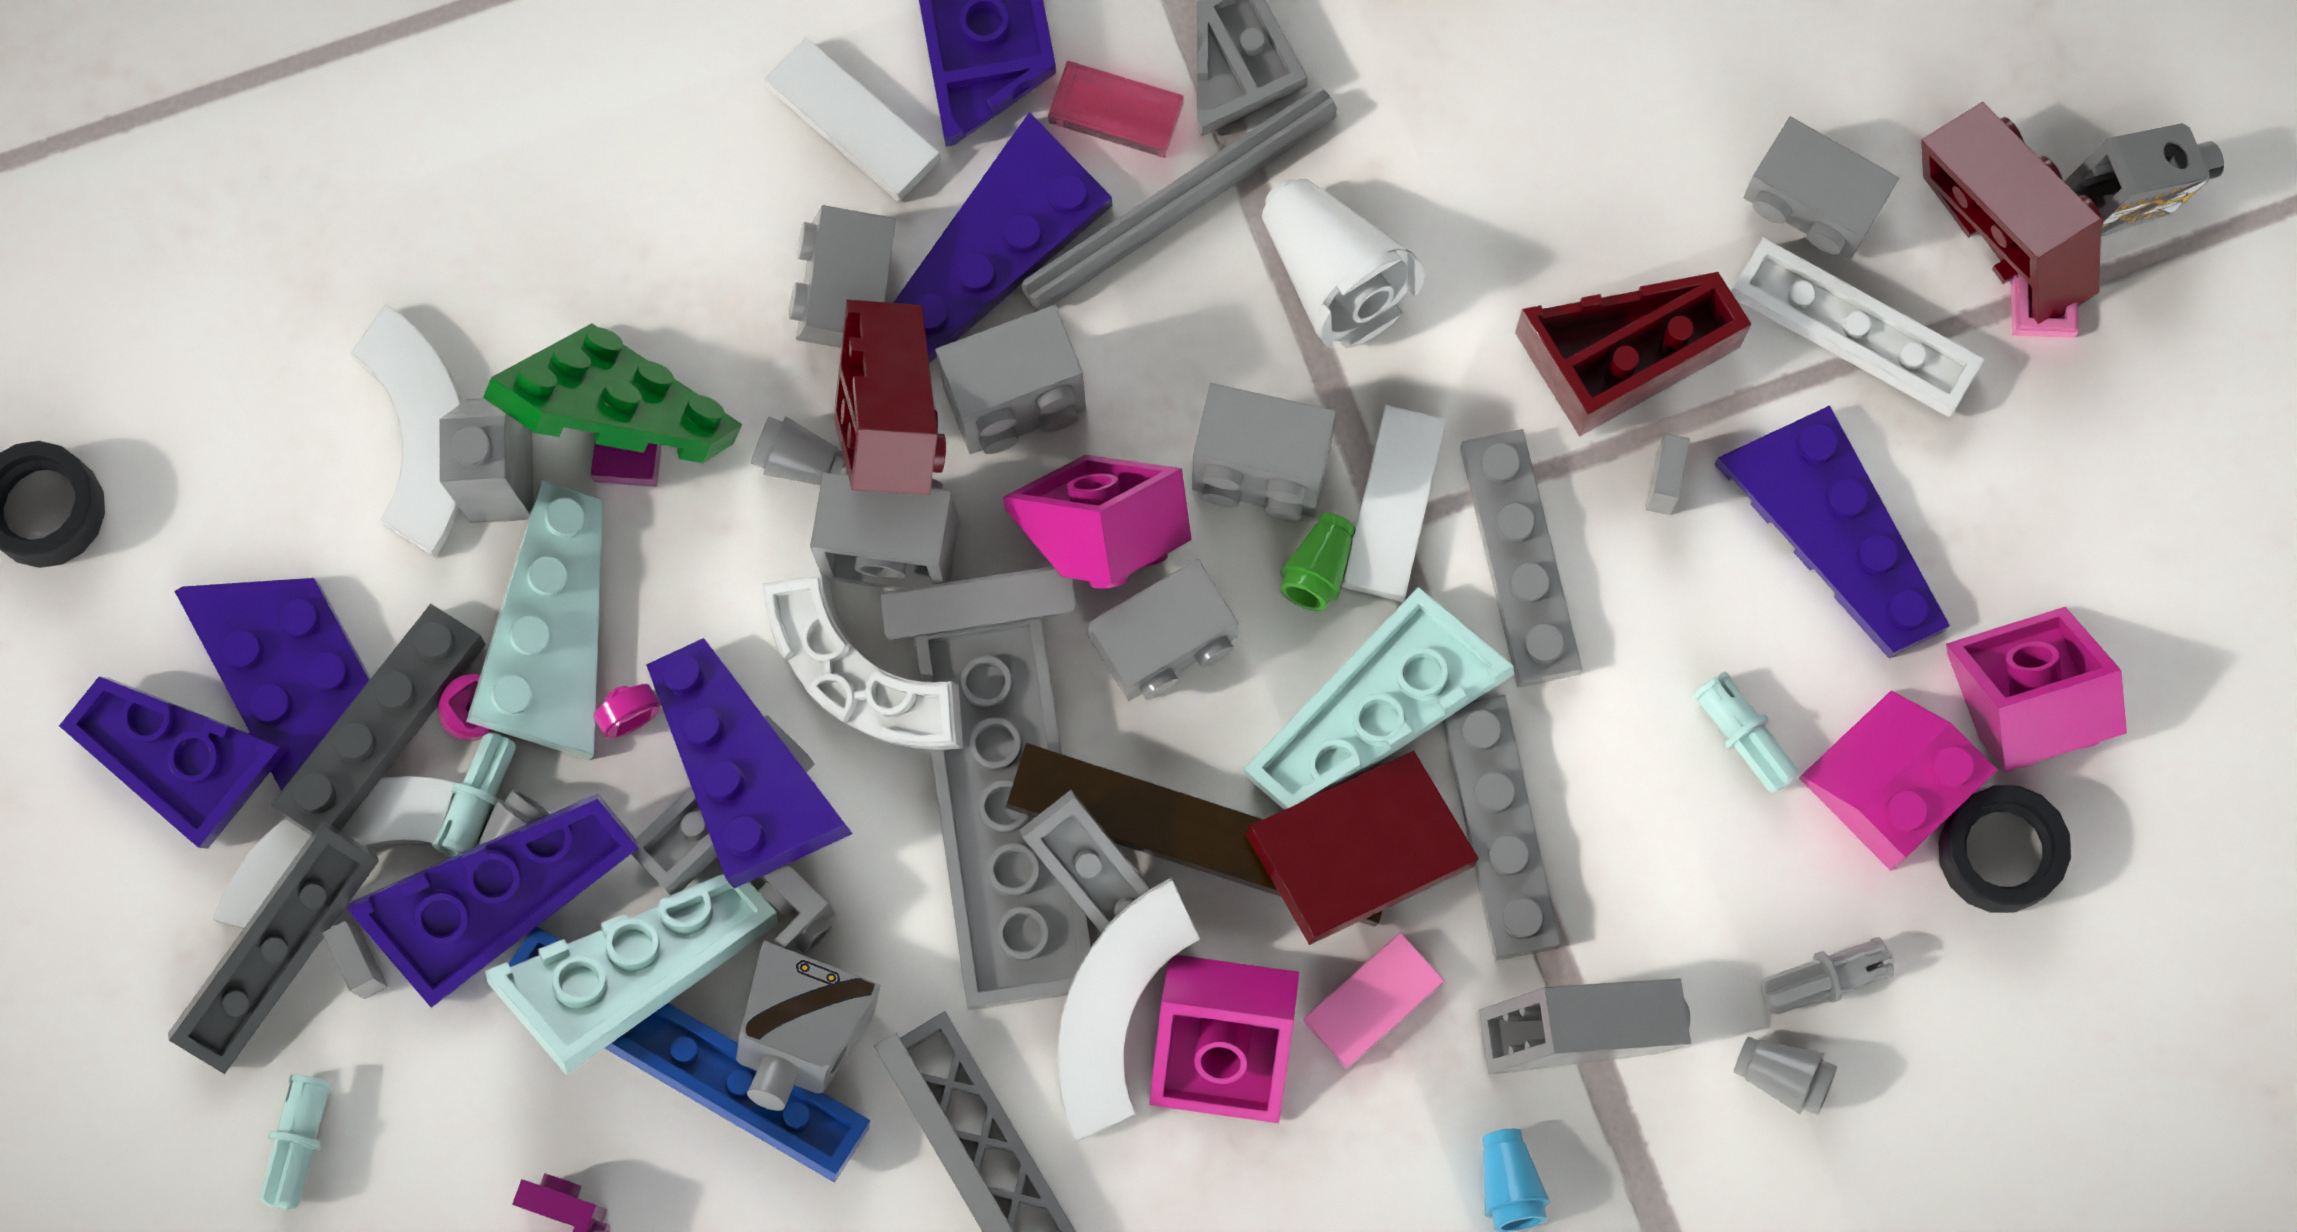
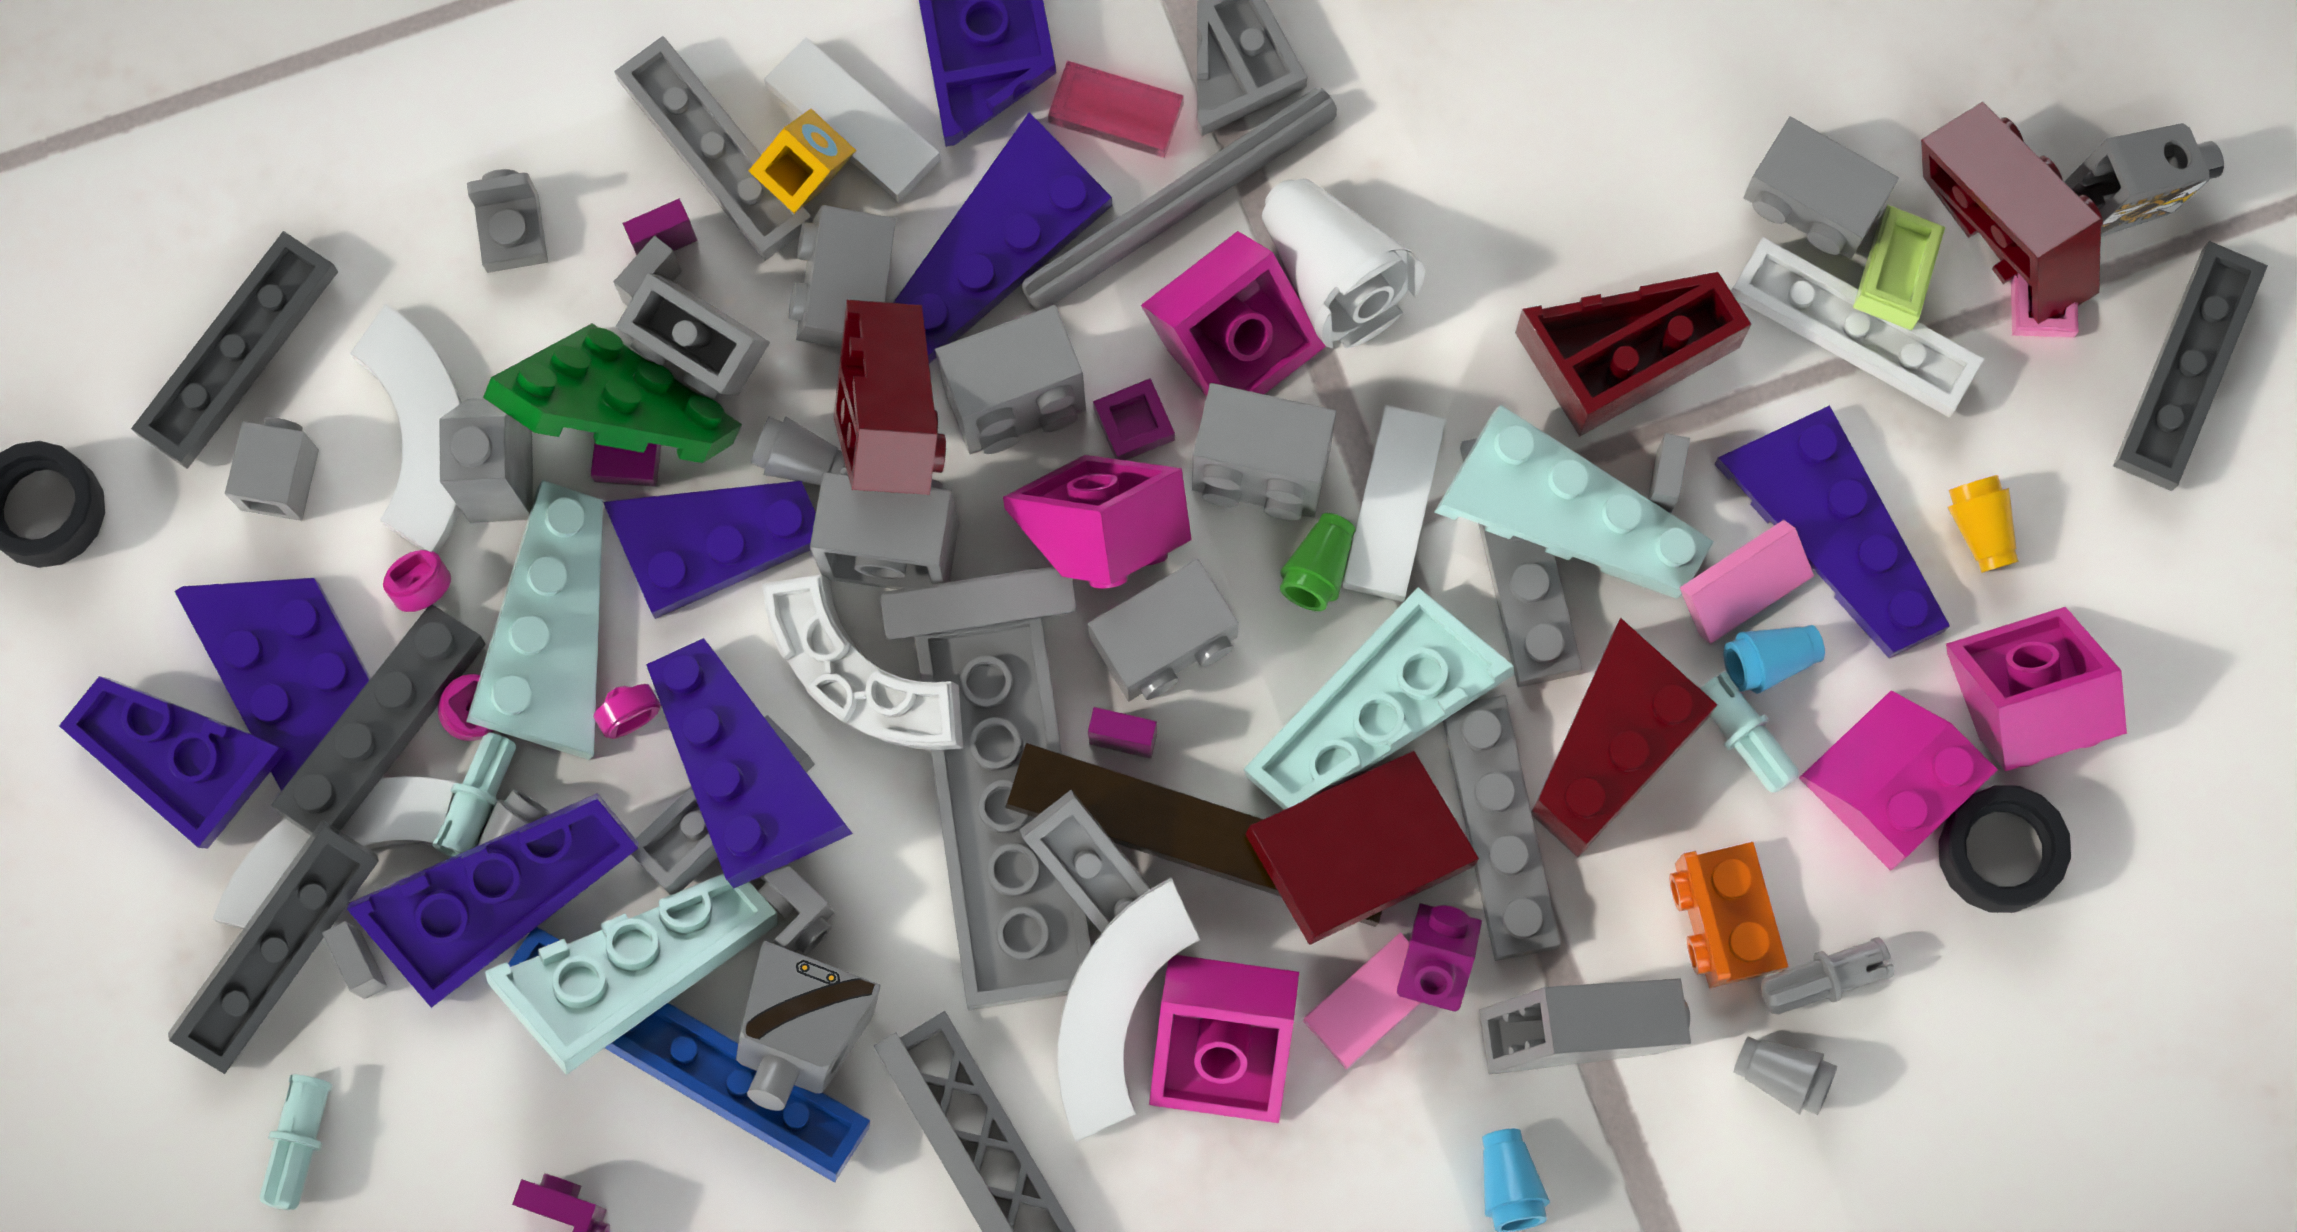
none -> dark grey plate [131,231,338,469]
none -> light grey brick [225,417,319,521]
none -> dark pink tile [383,550,451,612]
none -> light grey bracket [467,169,548,273]
none -> dark purple wing [603,481,816,619]
none -> light grey plate [614,36,813,261]
none -> light grey tile [614,236,682,306]
none -> light grey brick [615,273,770,399]
none -> magenta tile [622,198,698,255]
none -> yellow brick [748,109,857,214]
none -> magenta tile [1088,707,1157,759]
none -> magenta tile [1093,378,1175,460]
none -> dark pink slope [1141,231,1326,397]
none -> magenta bracket [1397,903,1482,1012]
none -> light aqua wing [1434,405,1714,599]
none -> dark red wedge [1531,618,1718,857]
none -> orange bracket [1669,842,1789,989]
none -> bright pink tile [1679,520,1814,644]
none -> medium azure cone [1723,625,1825,694]
none -> yellowish green tile [1853,205,1945,331]
none -> yellow cone [1947,475,2019,573]
none -> dark grey plate [2113,241,2268,491]

